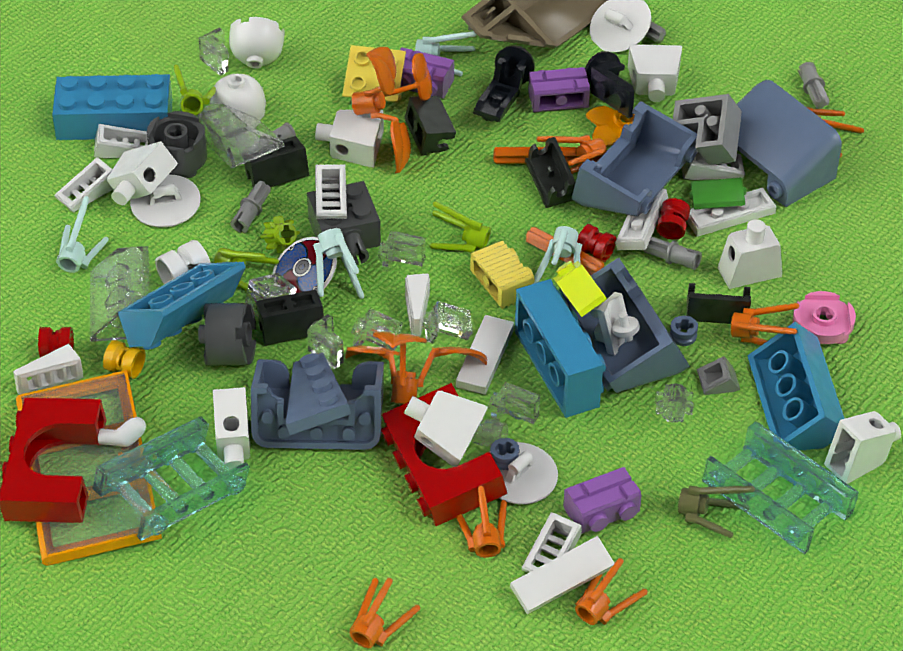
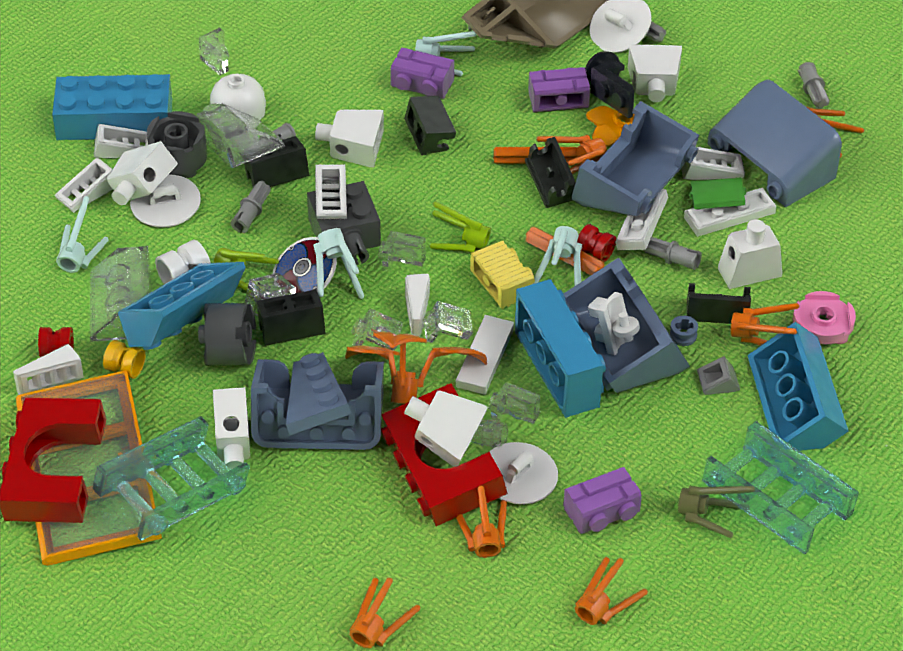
white arm [98,417,146,447] -> none
lime plant [173,65,216,115] -> none
white cylinder [229,17,285,68] -> none
lime gear [260,216,300,253] -> none
clear bracket [307,314,344,369] -> none
light yellow hinge [342,45,406,103] -> none
orange plant [351,47,432,173] -> none
black piece [473,45,535,123] -> none
sand blue bush [490,438,520,470] -> none
white tile [510,536,614,614] -> none
white slope [522,512,582,573] -> none
neon yellow slope [553,261,607,317] -> none
clear gear [655,384,694,422] -> none
red wheel [656,198,691,240] -> none
light grey brick [673,94,742,165] -> none
torso [824,411,901,485] -> none

